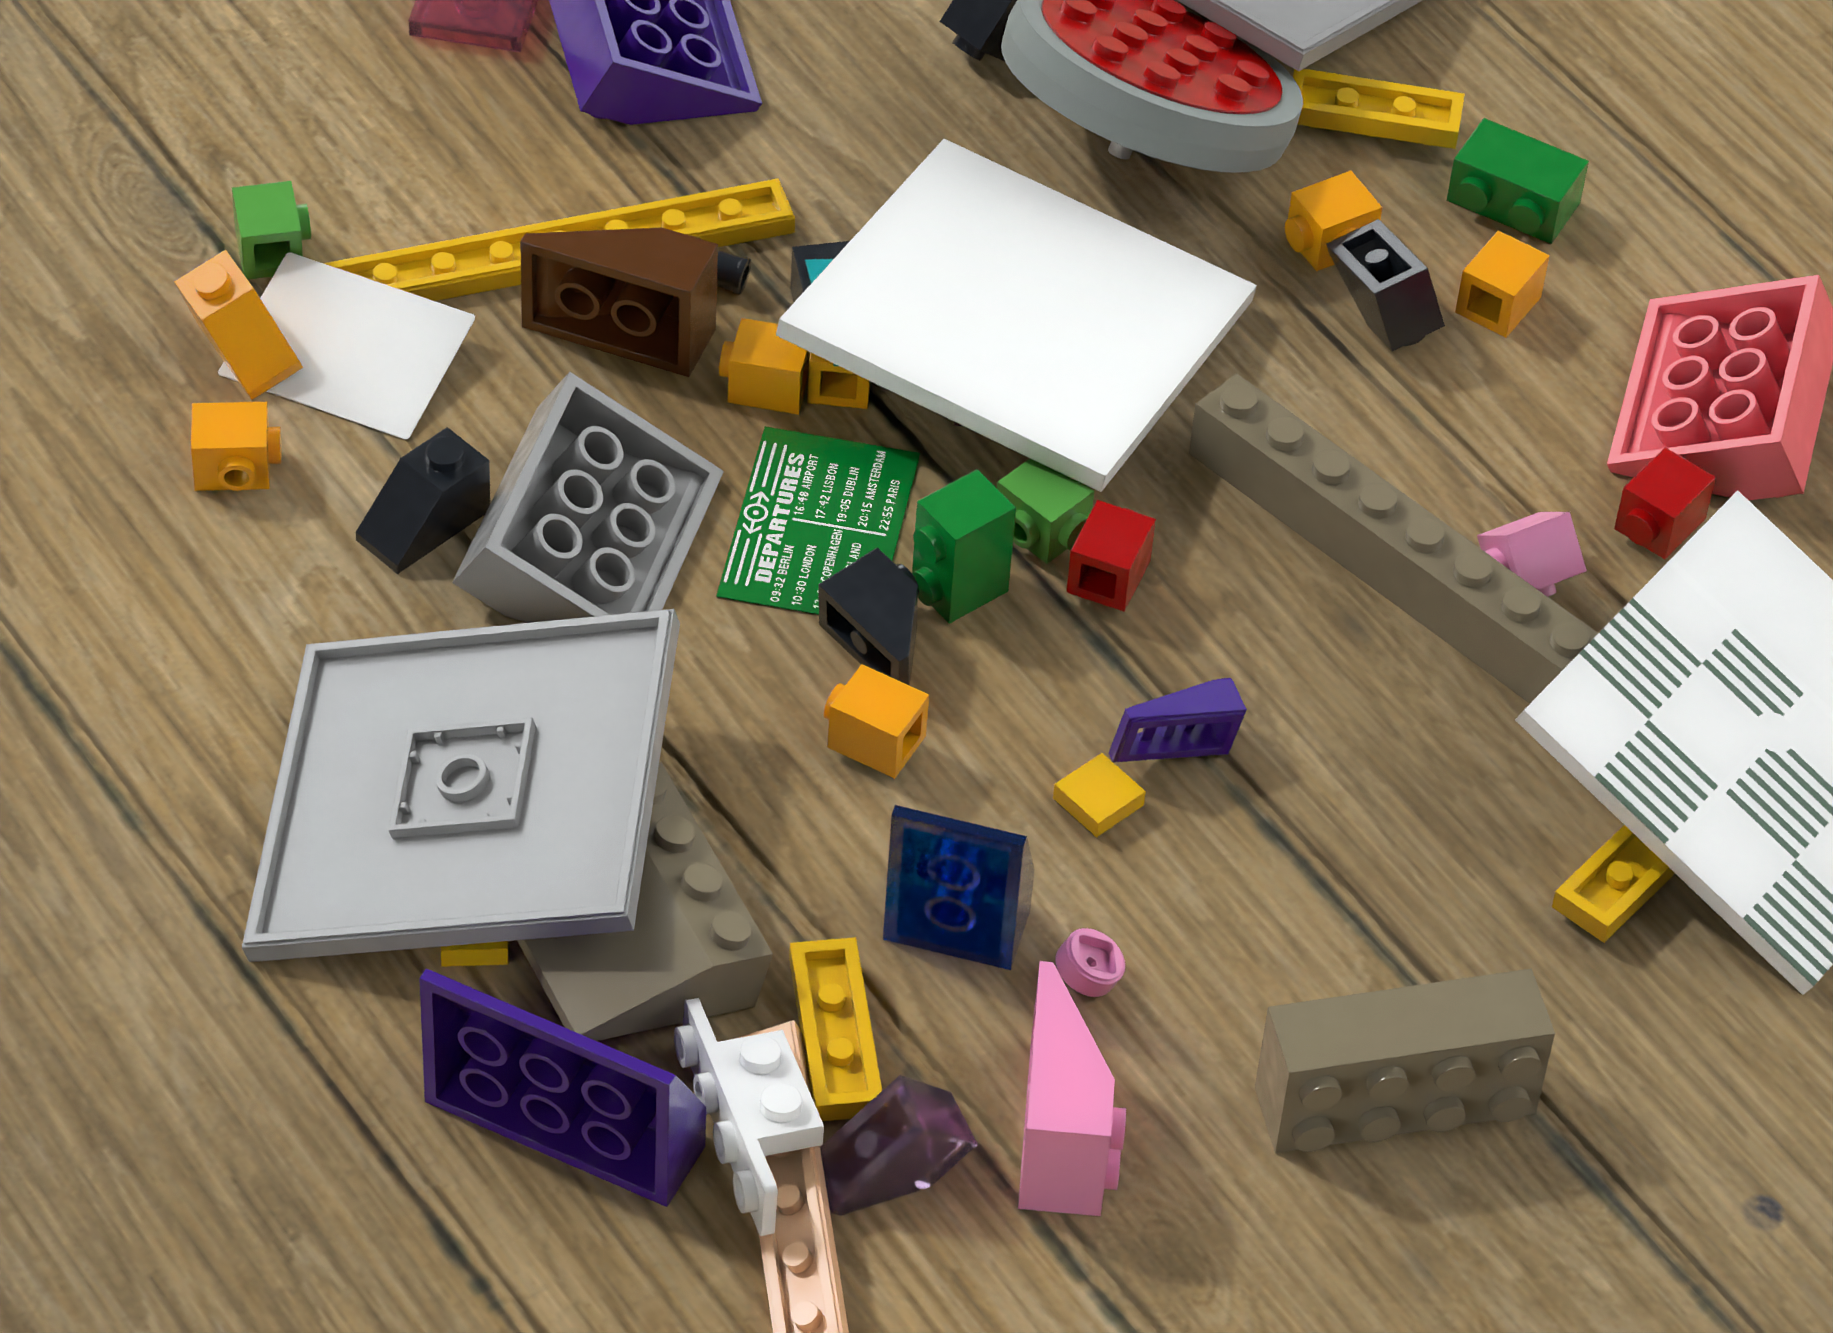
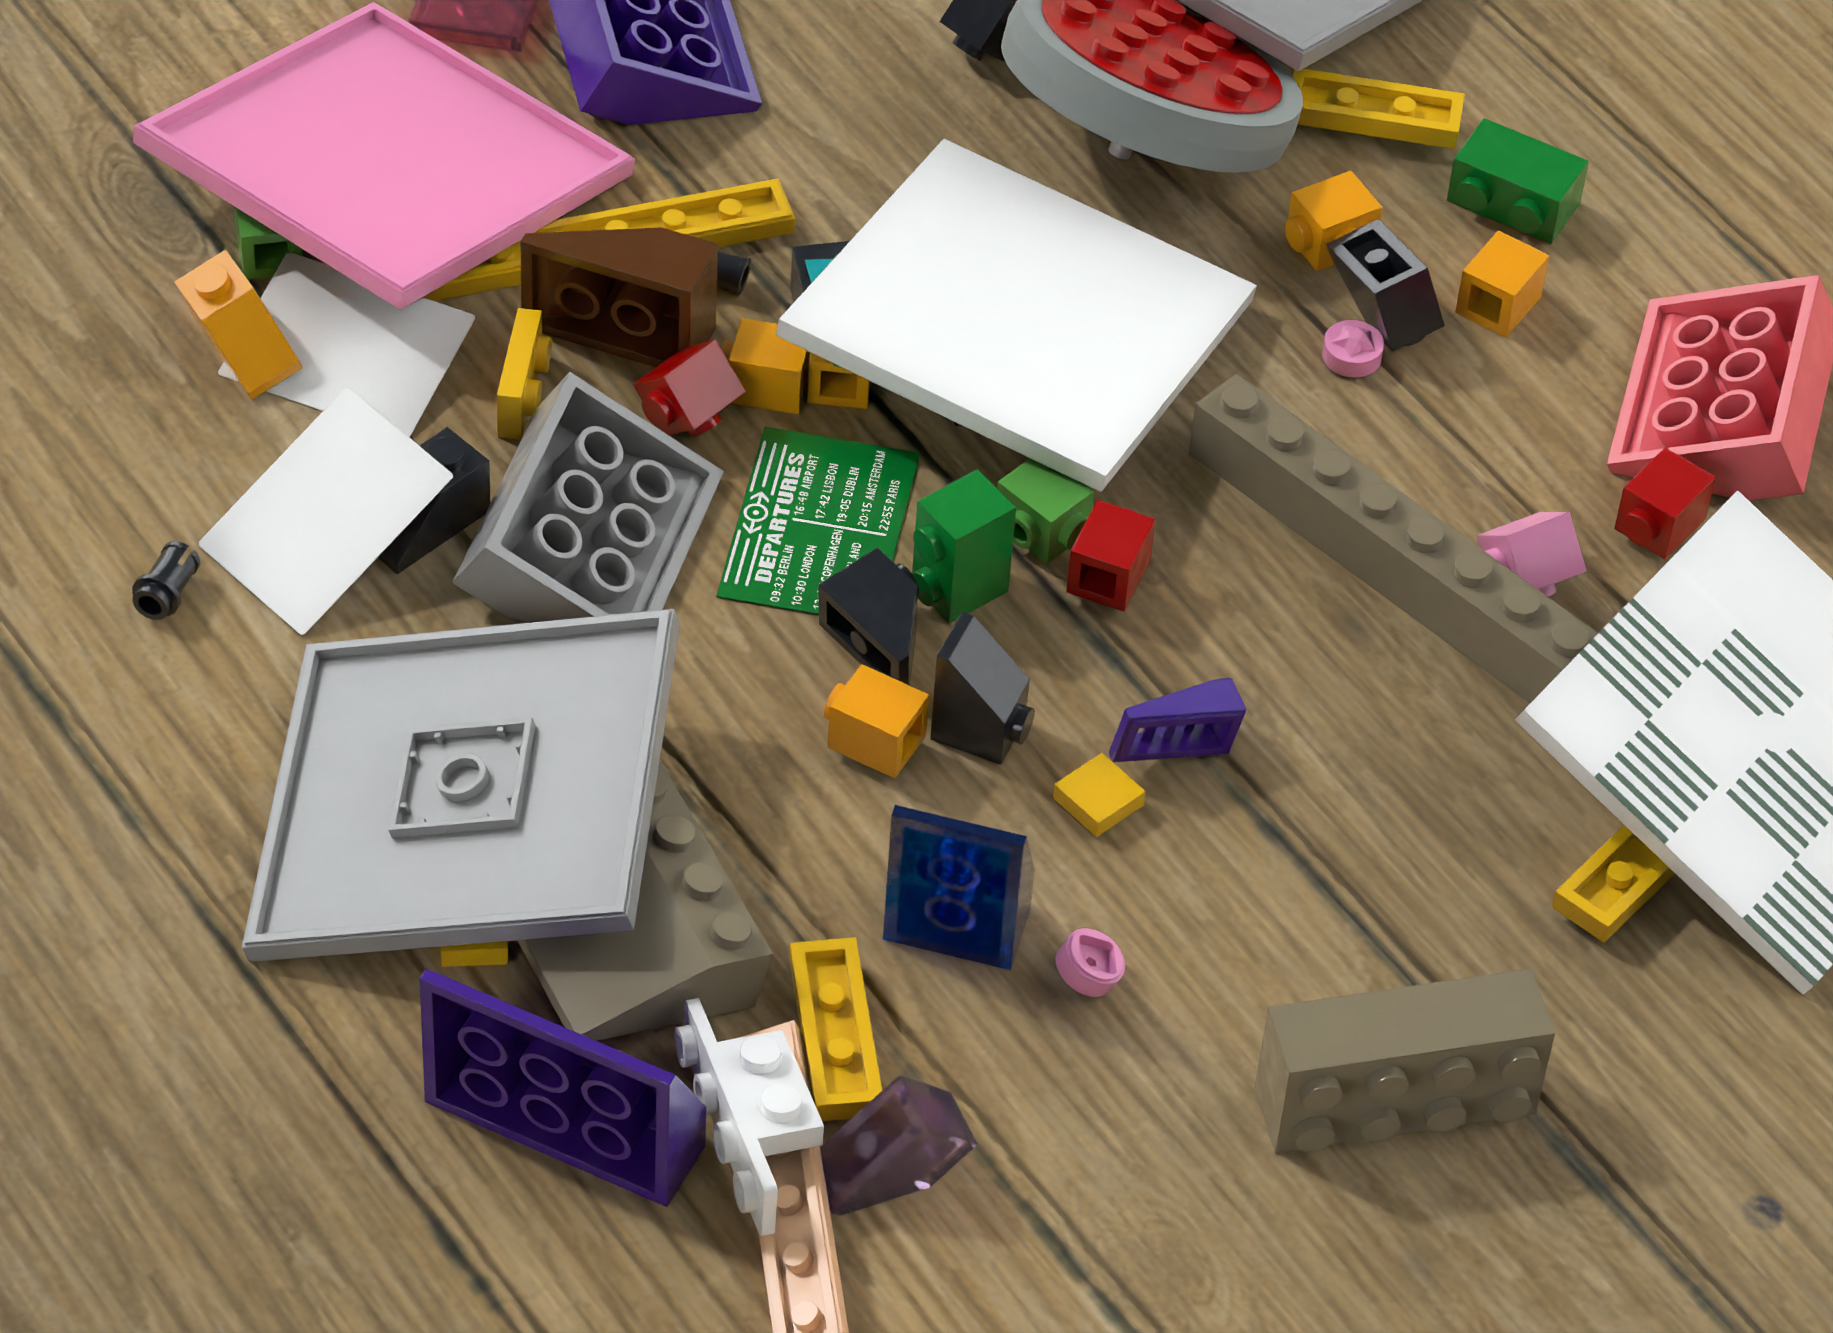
light orange brick [191,402,282,491] -> none
bright pink slope [1018,961,1126,1216] -> none
none -> black pin [132,541,201,620]
none -> bright pink tile [133,2,635,310]
none -> white sticker [199,387,453,635]
none -> yellow plate [497,308,552,440]
none -> brick [632,339,746,438]
none -> black slope [930,612,1035,765]
none -> bright pink tile [1322,320,1384,378]

